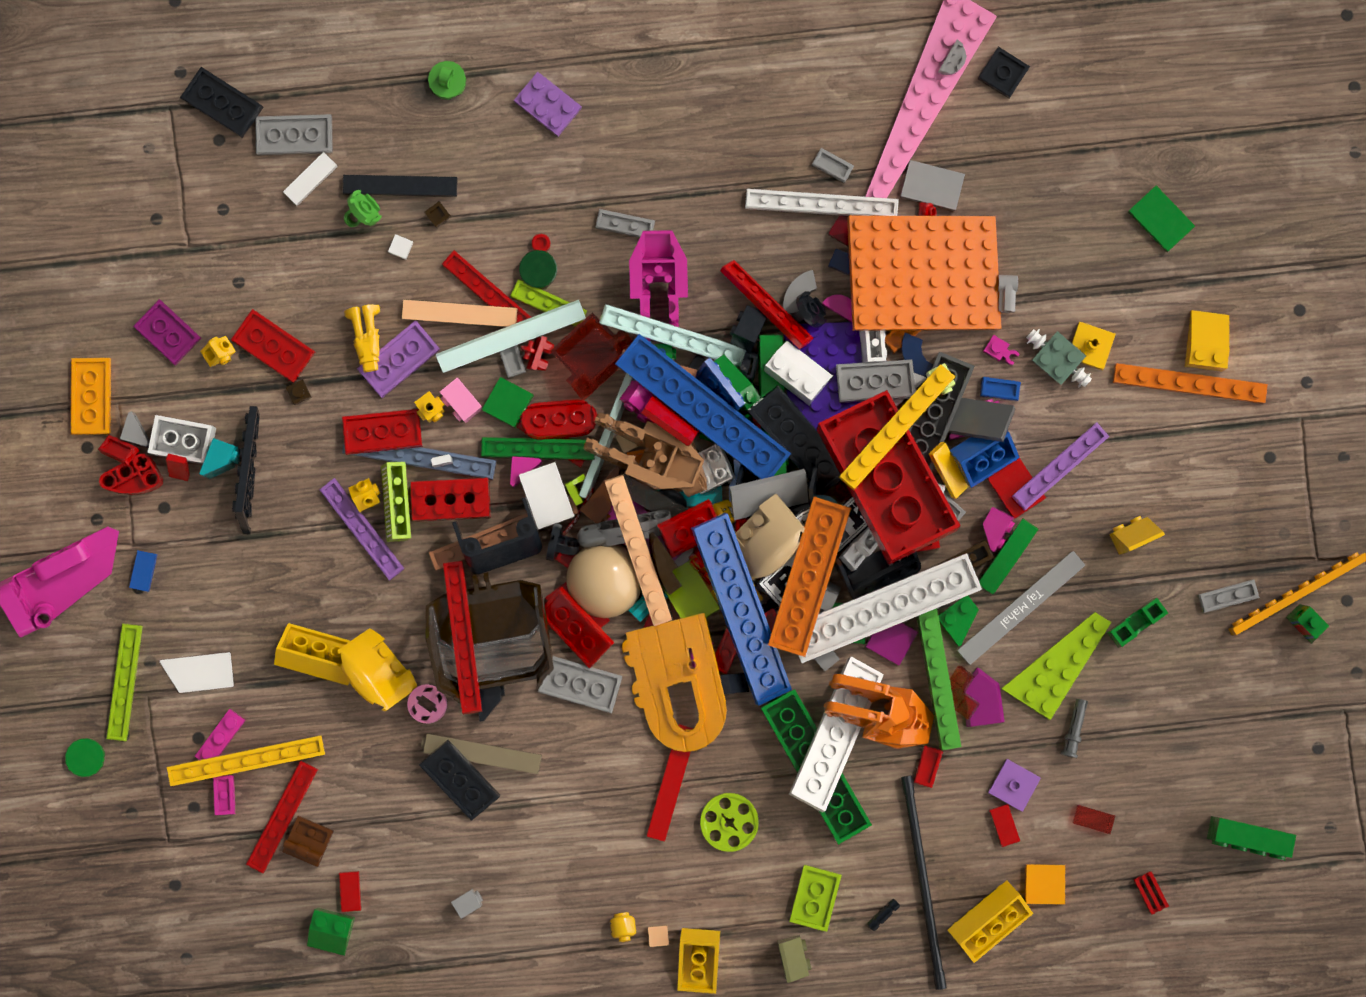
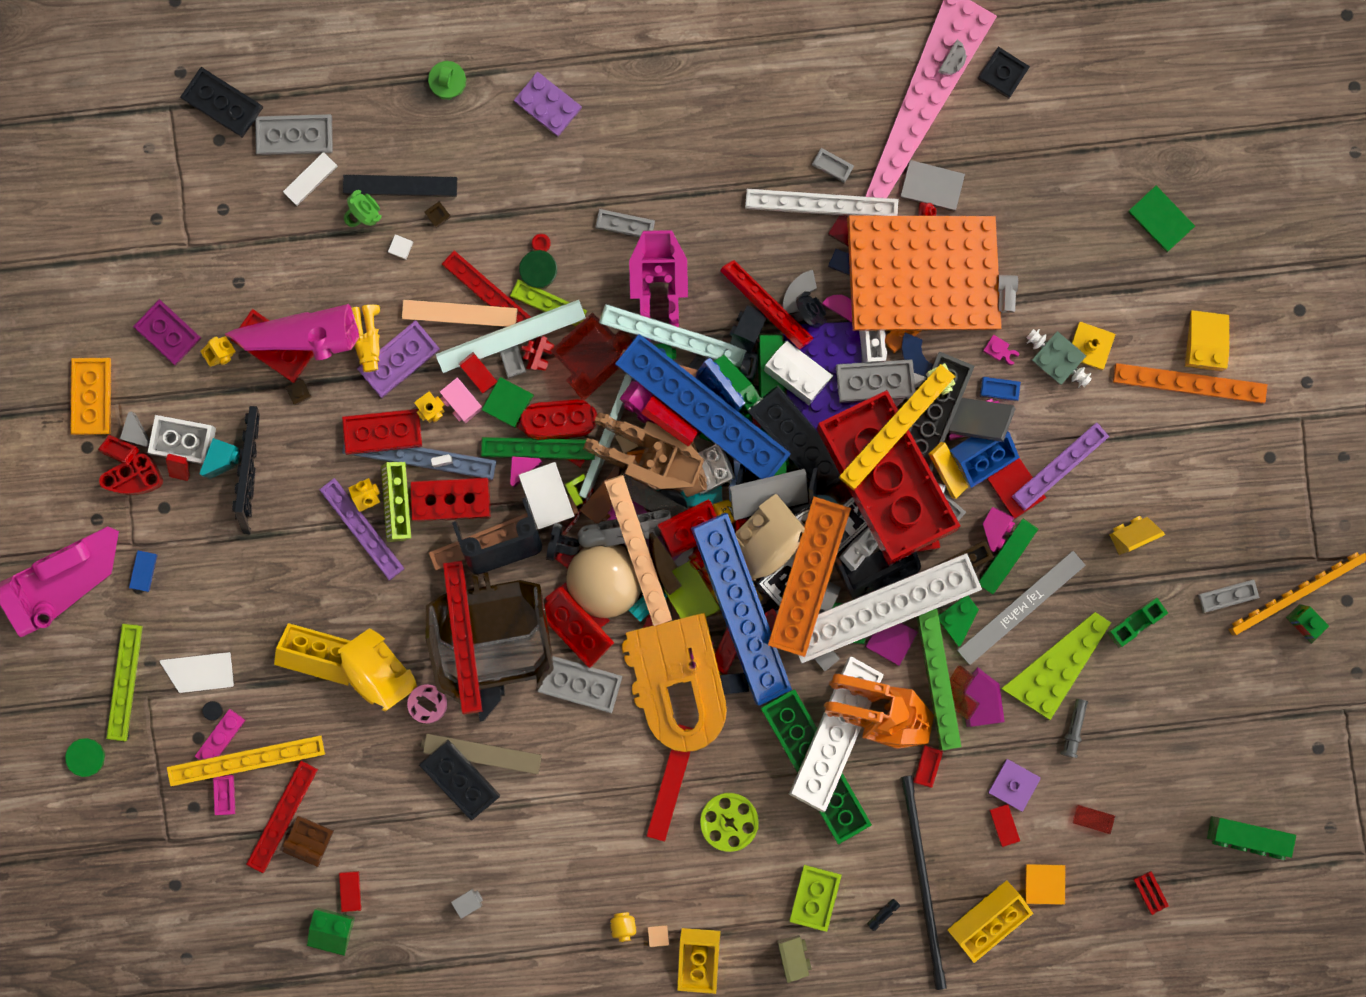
none -> black tile [202,701,223,721]
none -> dark pink panel [225,304,359,360]
none -> red tile [459,352,498,393]

